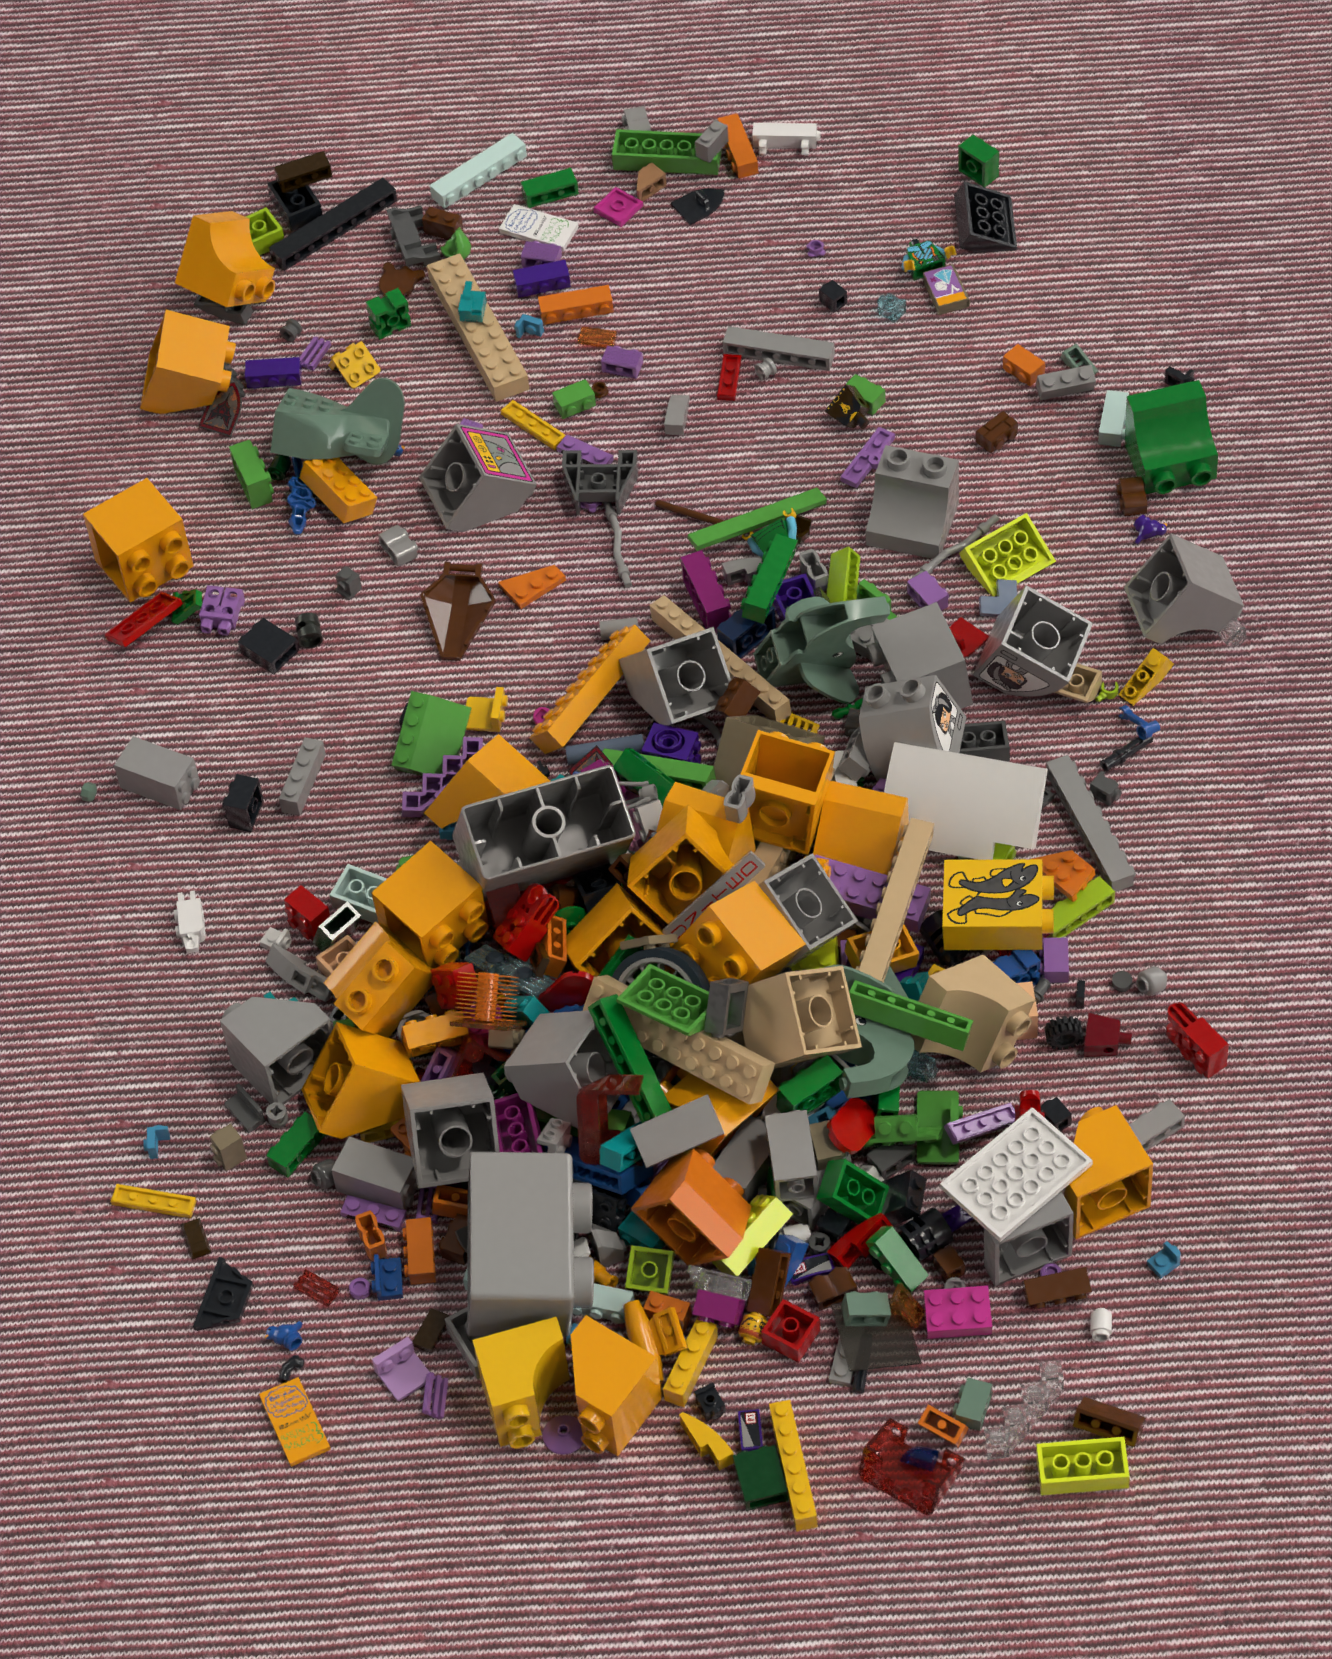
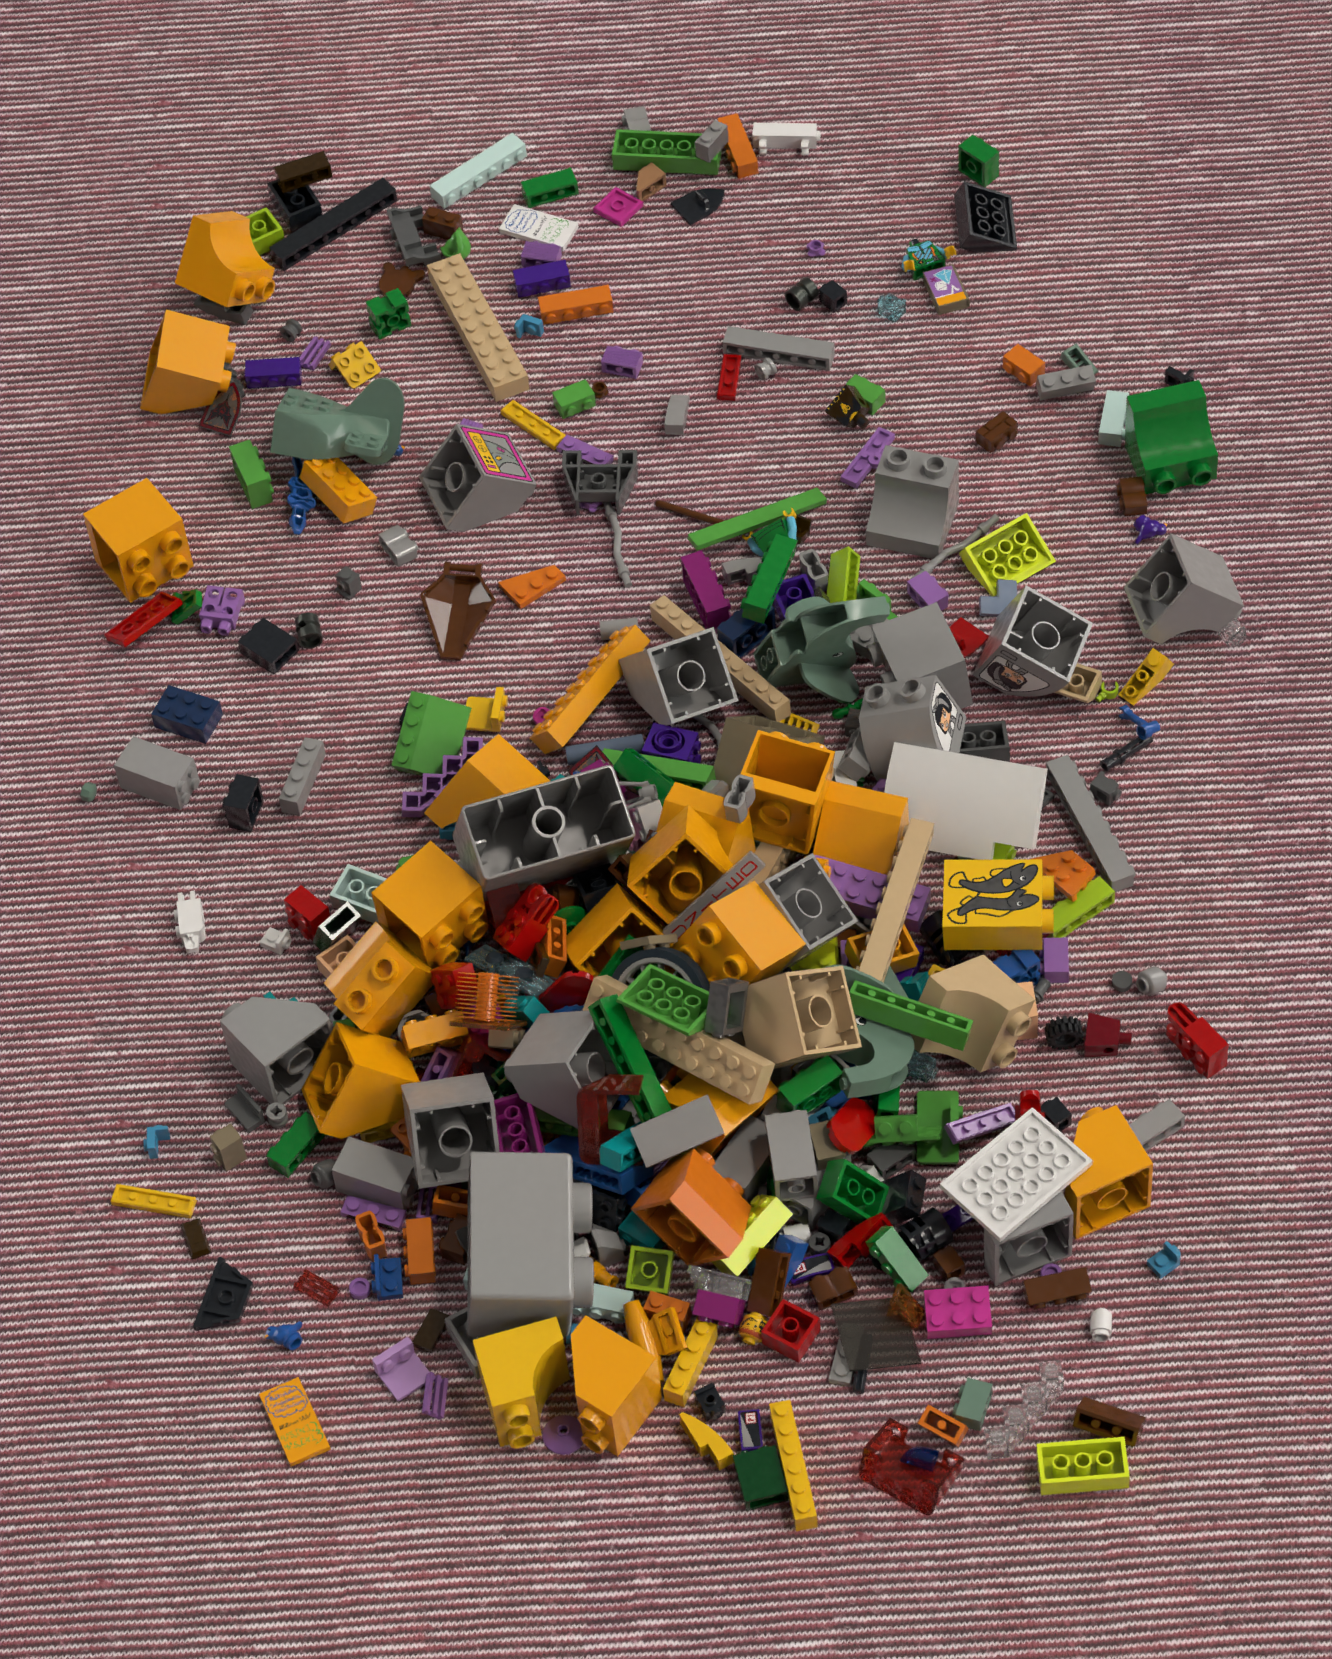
light grey slope [266,943,332,1002] -> none
dark green brick [267,454,291,480] -> none
black arm [278,1355,305,1383] -> none
teal piece [458,281,487,322] -> none
light grey bracket [537,1118,573,1153] -> none
clear orange tile [577,326,617,348] -> none
reddish brown brick [715,676,761,717] -> none
sand green brick [841,1291,891,1326] -> none
black tile [1076,980,1085,1009] -> none
none -> dark blue brick [151,685,223,744]
none -> pearl dark grey wheel [785,277,819,311]

